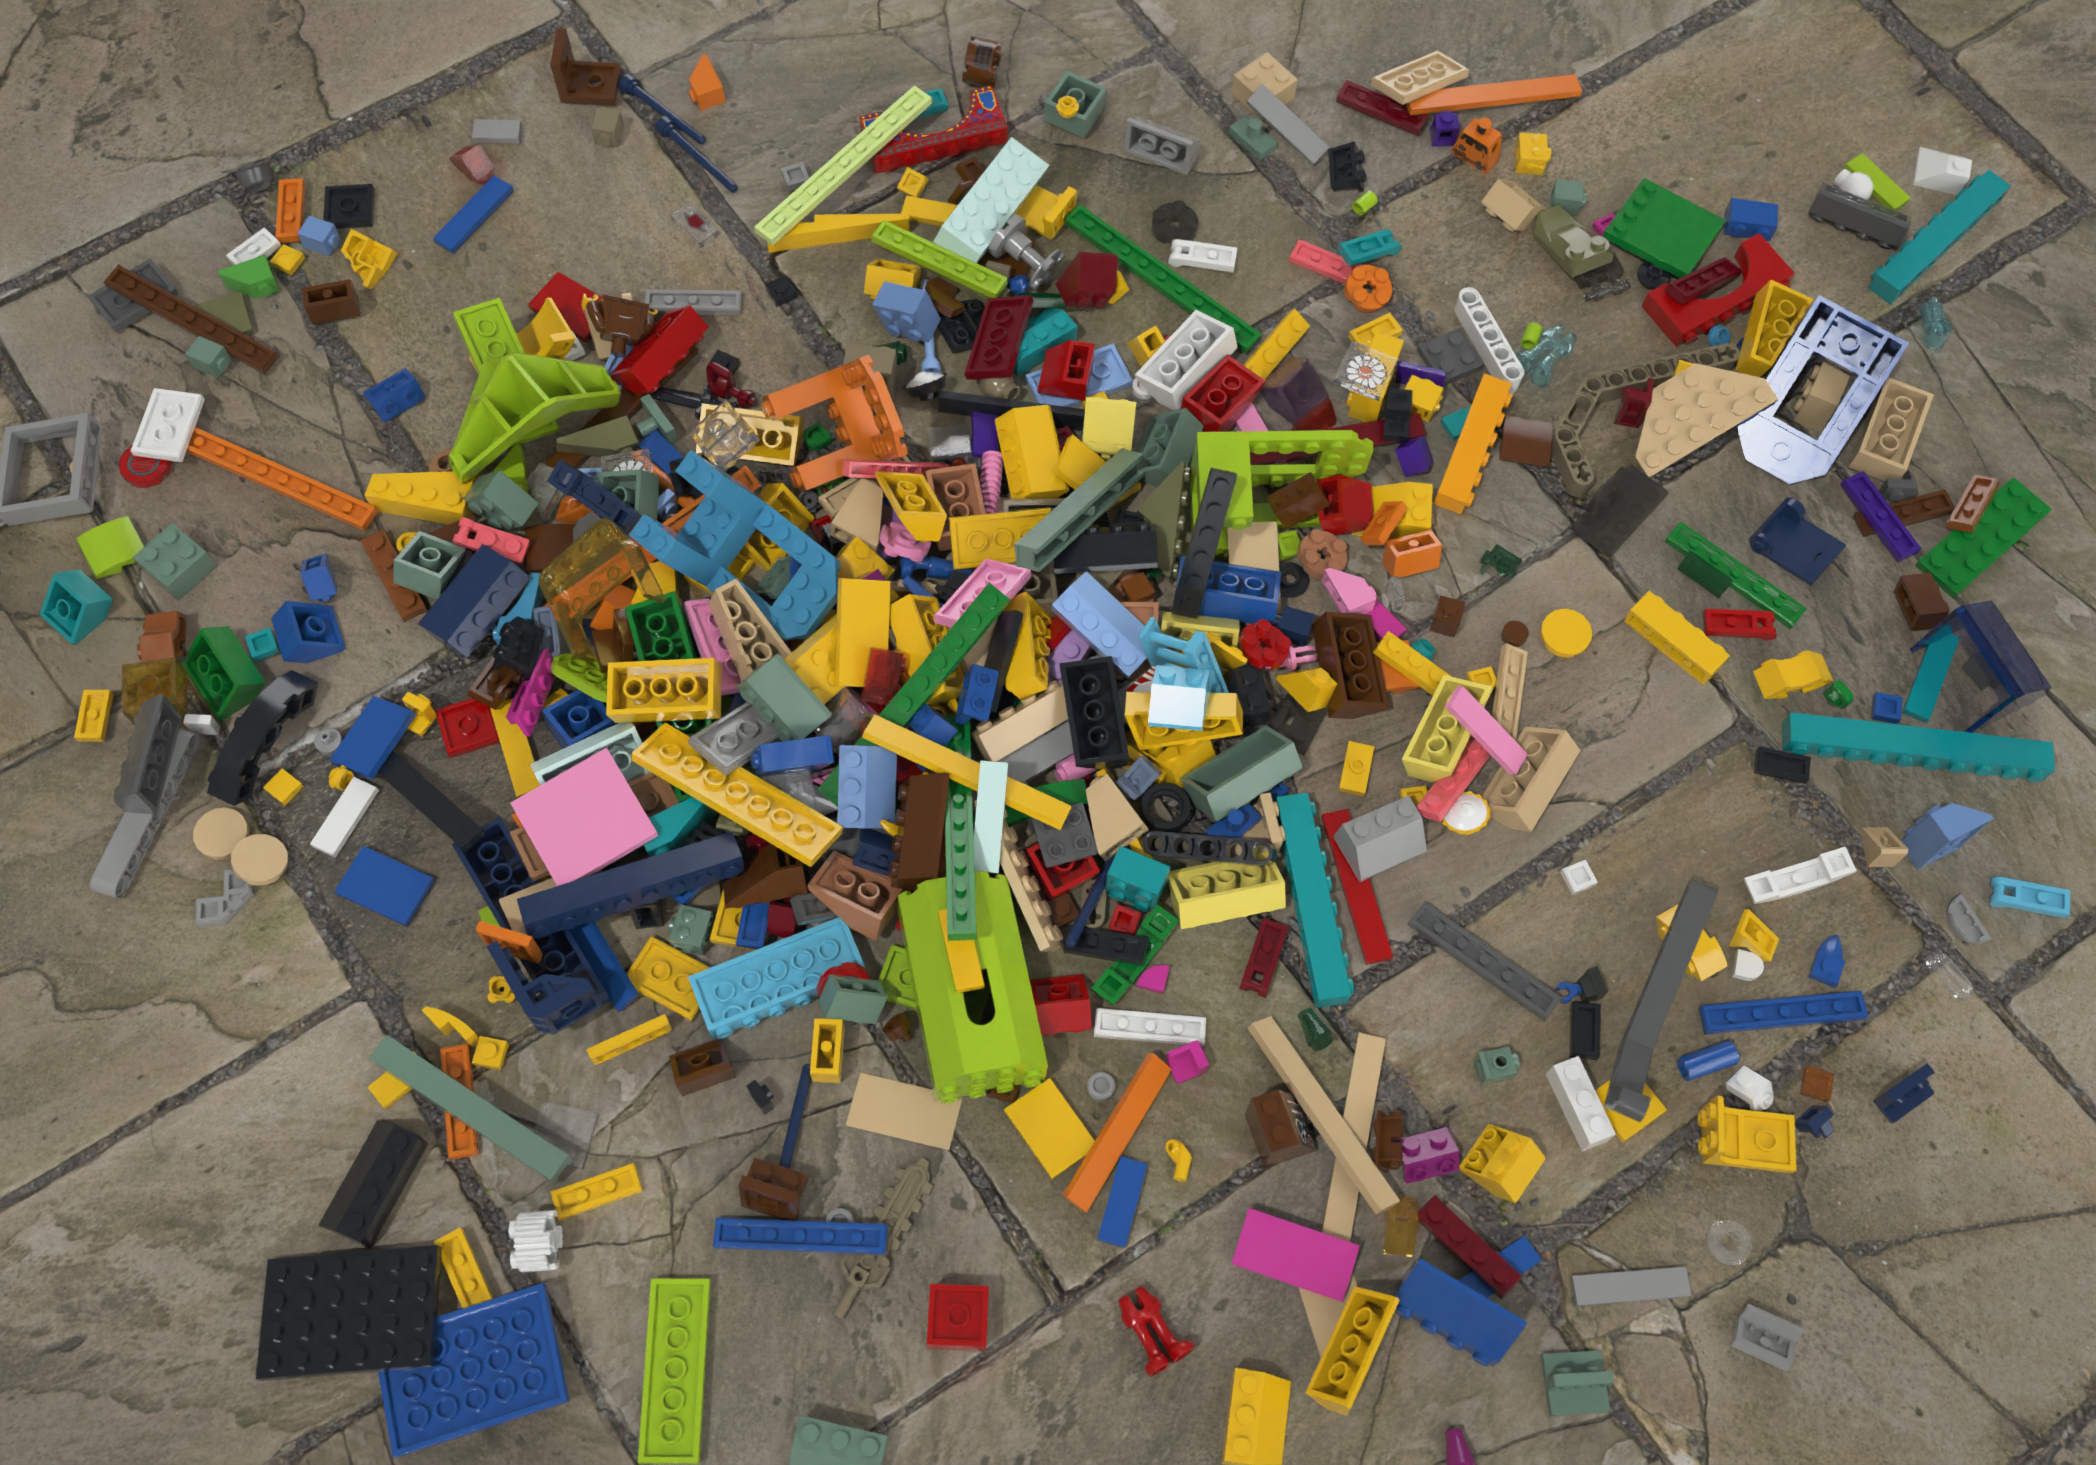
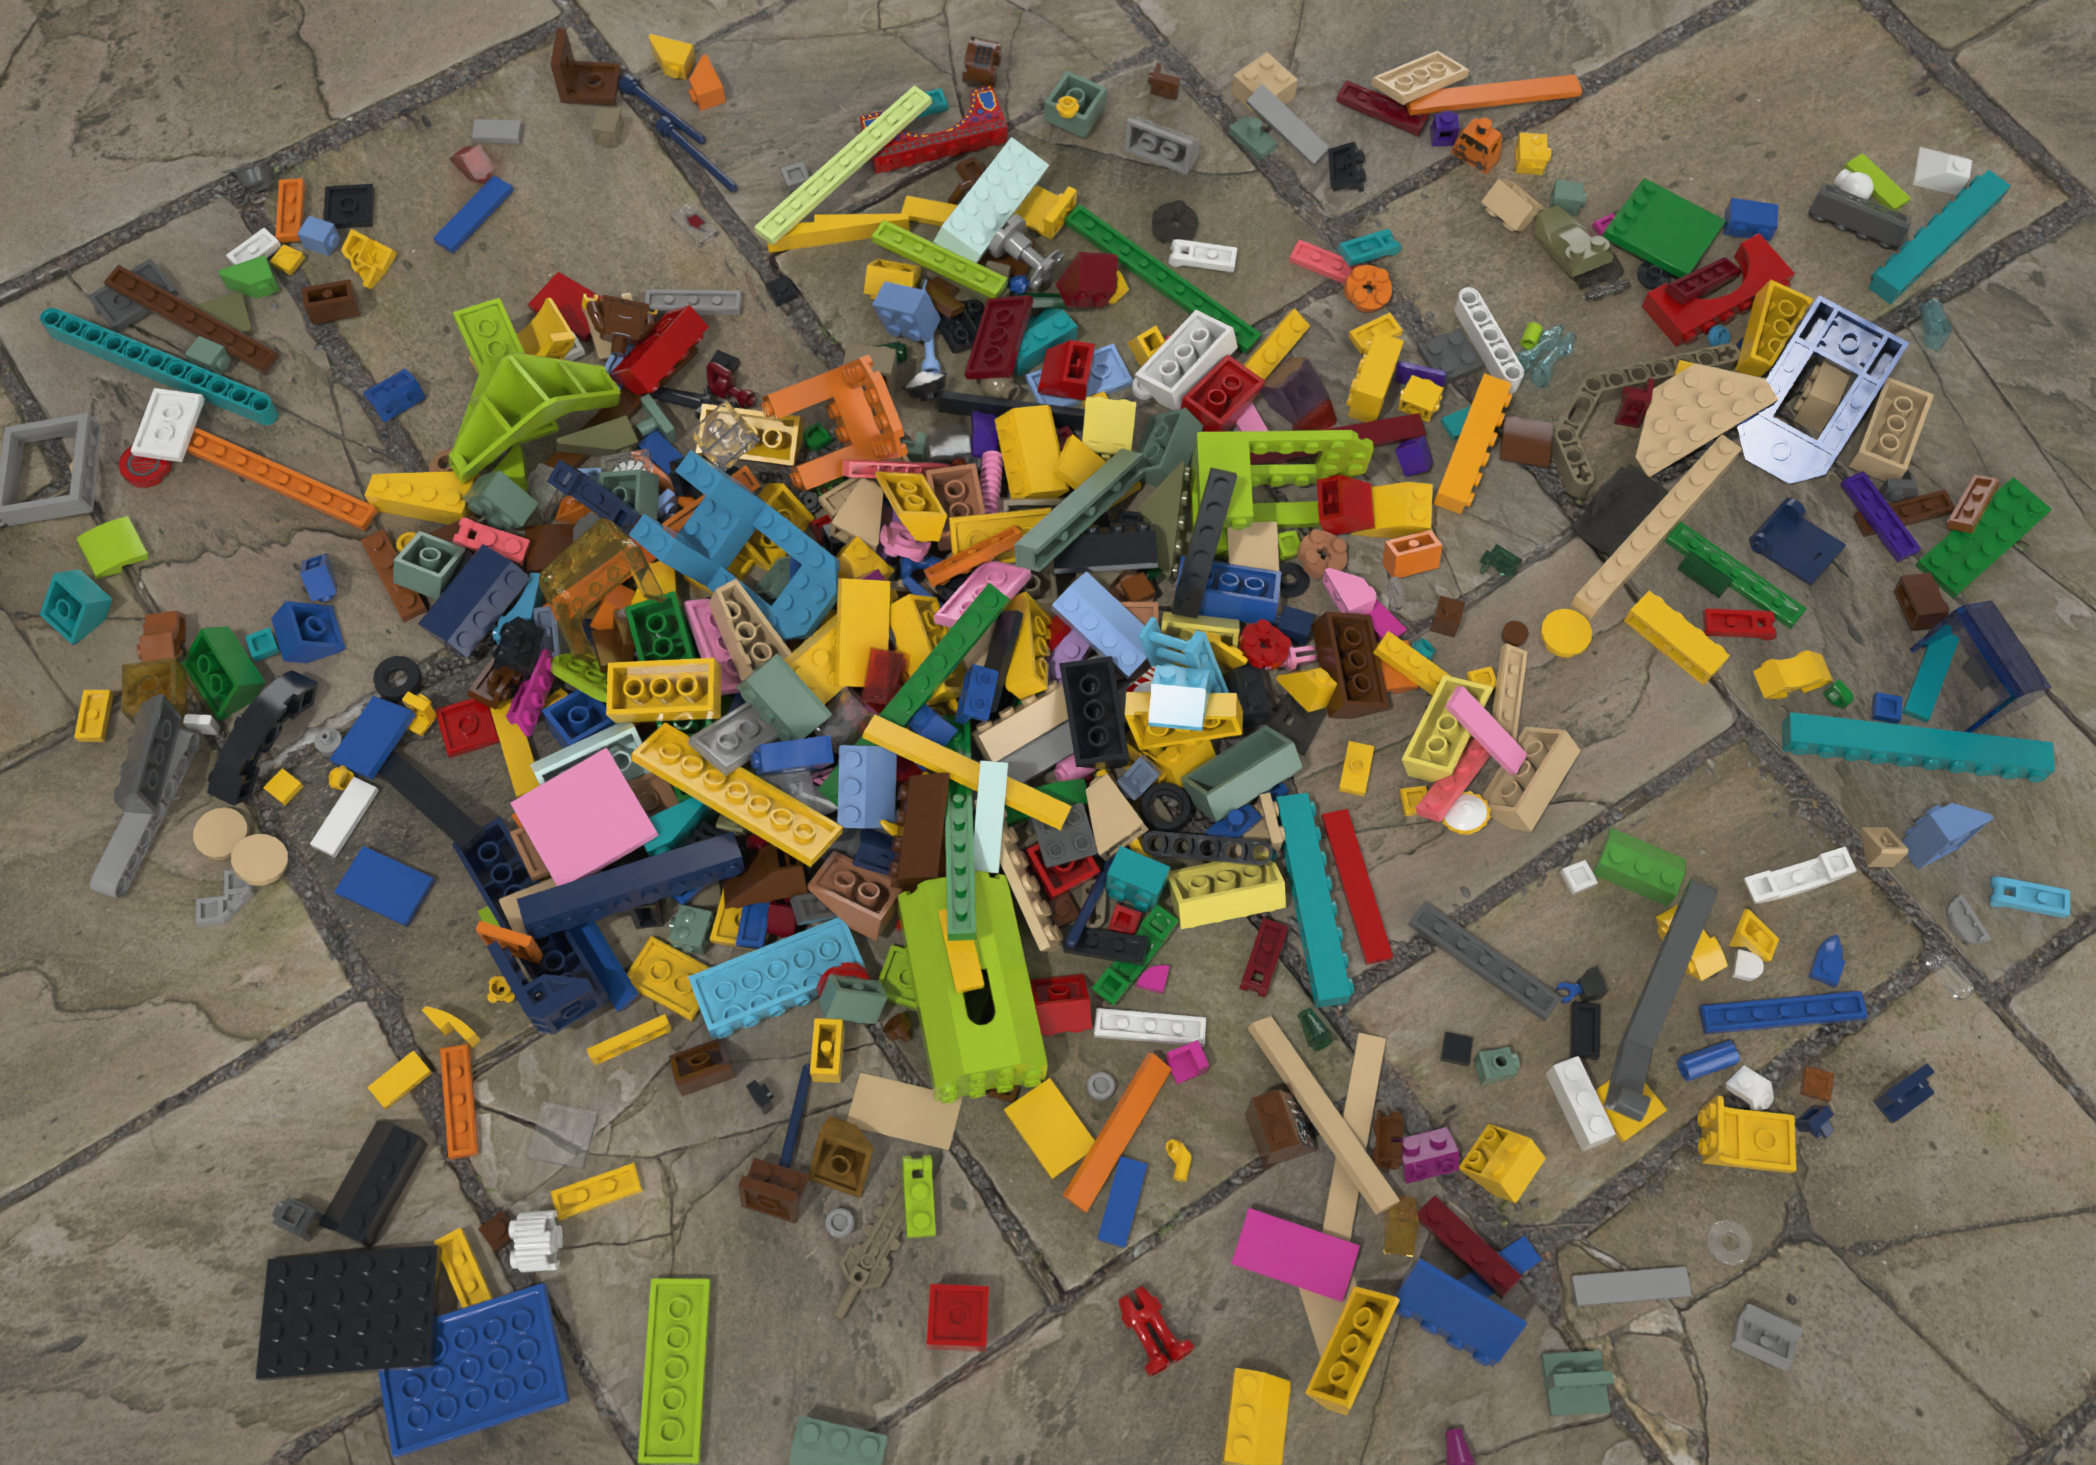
sand green brick [133,523,217,601] -> none
sand green tile [369,1035,572,1185] -> none
yellow plate [472,1036,509,1071] -> none
blue tile [713,1218,888,1255] -> none
yellow tile [896,167,929,198] -> none
reddish brown brick [1267,472,1330,530] -> none
clear tile [1333,341,1398,401] -> none
light grey slope [1333,795,1427,882] -> none
lime hinge [1351,190,1378,216] -> none
orange plate [1360,501,1407,546] -> none
black slope [1382,388,1412,442] -> none
black tile [1754,746,1811,784] -> none
none -> teal beam [40,308,279,425]
none -> dark grey window [272,1197,324,1242]
none -> black tyre [373,656,422,702]
none -> reddish brown plate [478,1210,514,1253]
none -> yellow slope [649,34,696,80]
none -> pearl gold slope [808,1116,874,1198]
none -> sand green panel [900,432,928,462]
none -> lime plate [902,1155,936,1239]
none -> orange plate [923,525,1023,587]
none -> reddish brown bracket [1148,63,1180,100]
none -> black tile [1440,1032,1473,1066]
none -> tan brick [1569,434,1742,623]
none -> bright green slope [1593,827,1686,907]

